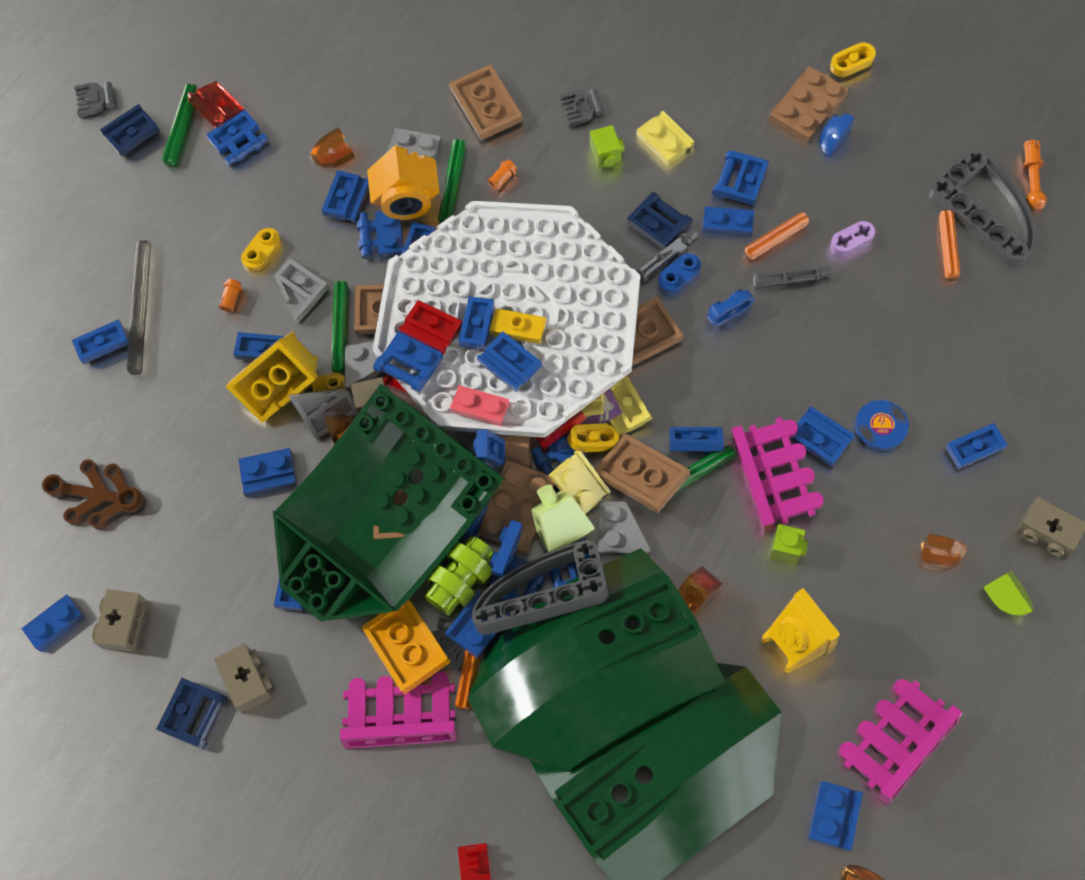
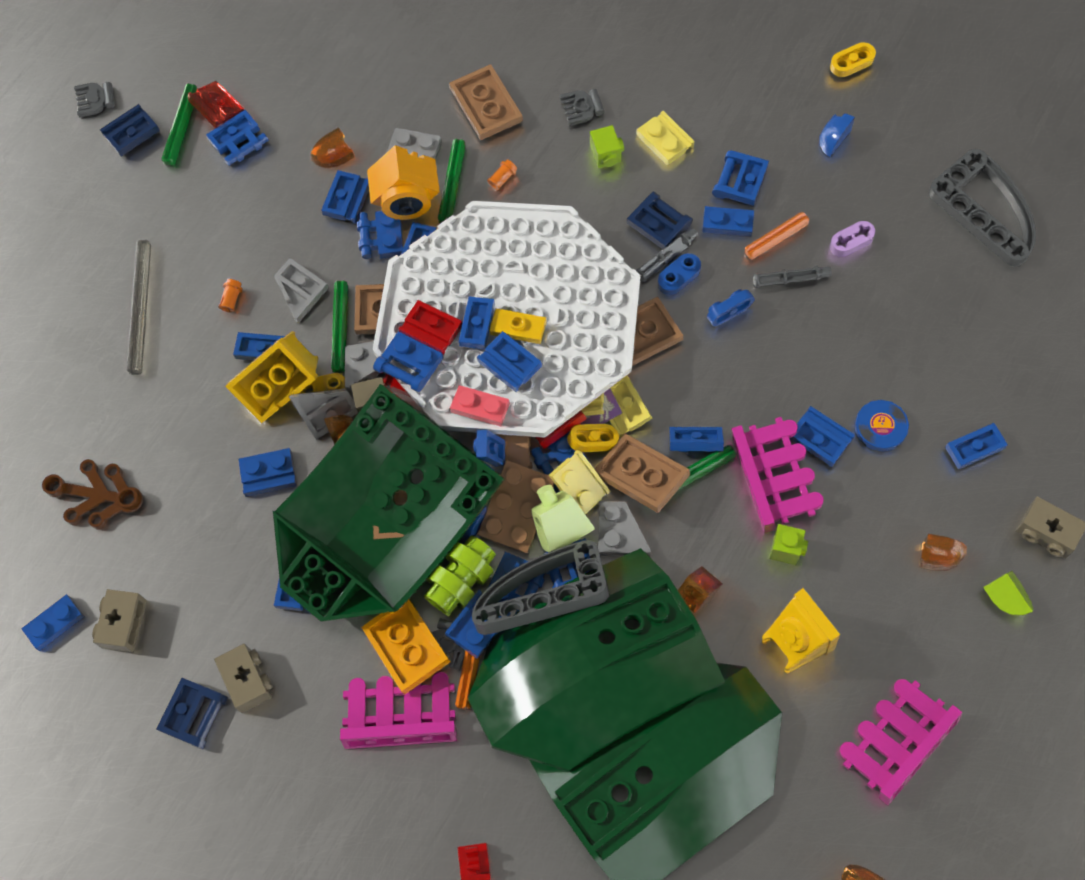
blue plate [72,319,130,364] -> none
yellow plate [241,228,282,273] -> none
blue plate [490,520,523,578] -> none
medium nougat plate [768,66,849,143] -> none
blue plate [808,781,863,852] -> none
orange axle [939,210,960,279] -> none
orange pin [1023,140,1047,210] -> none

